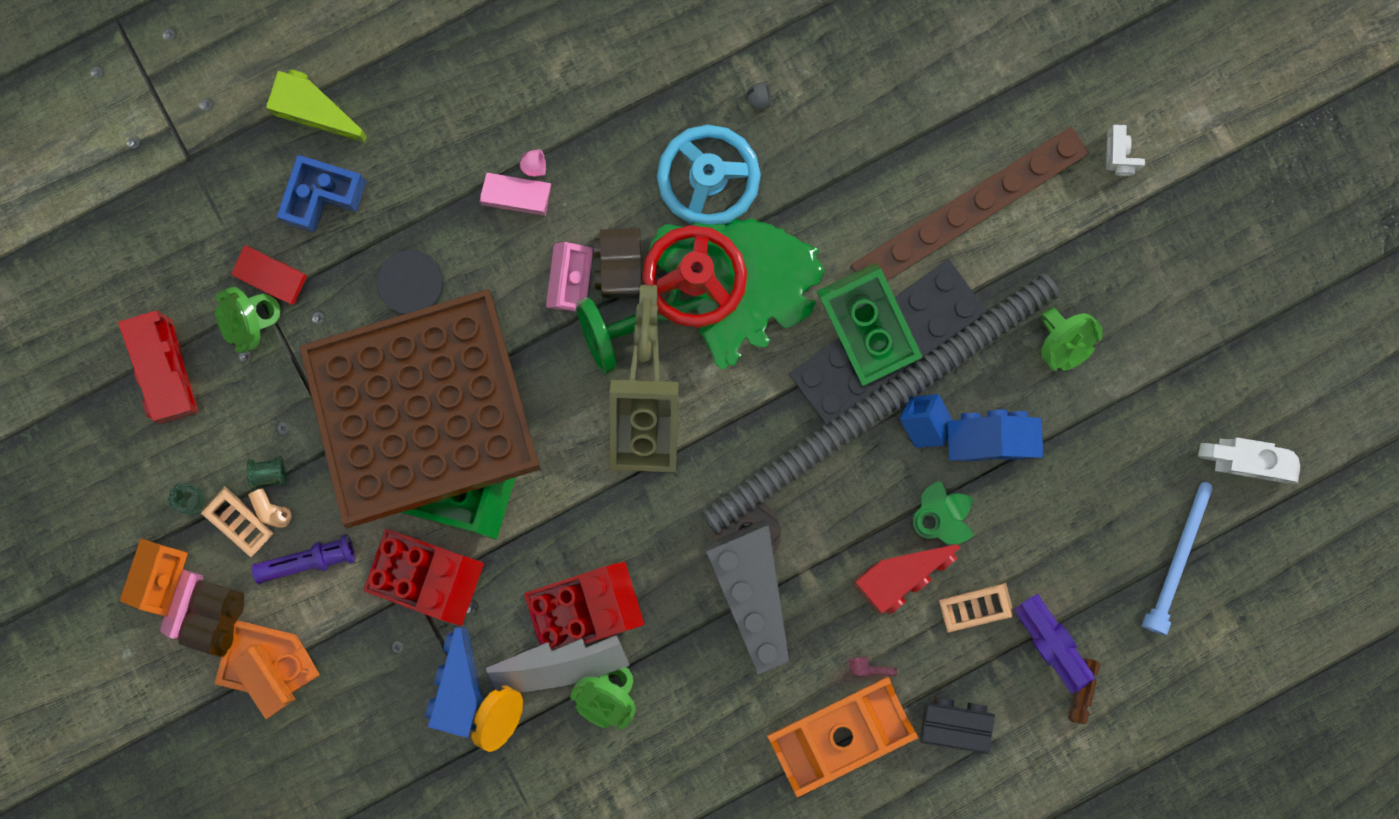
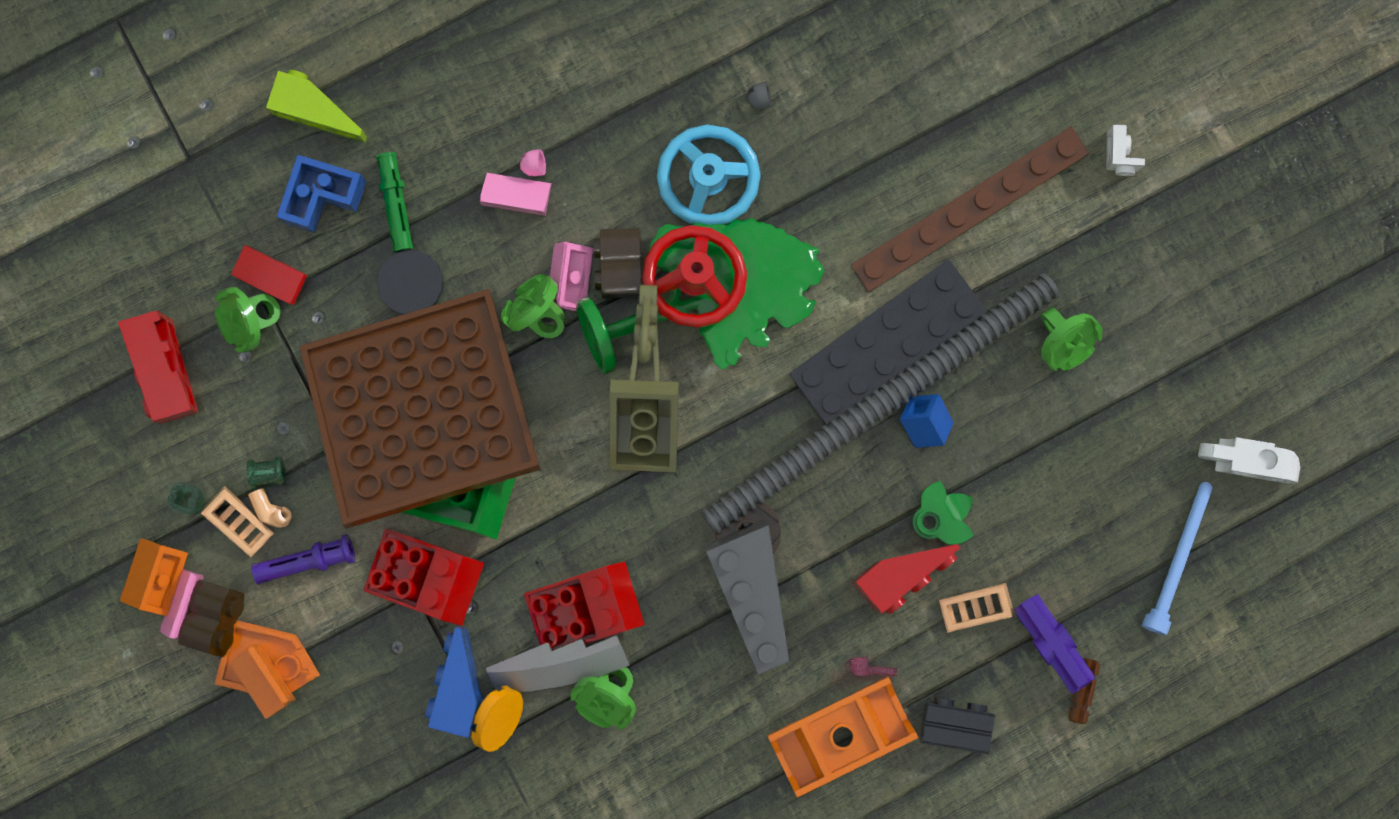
green slope [816,263,923,386] -> none
blue brick [948,410,1043,462] -> none
none -> green pin [375,152,414,253]
none -> bright green tile [501,274,566,338]

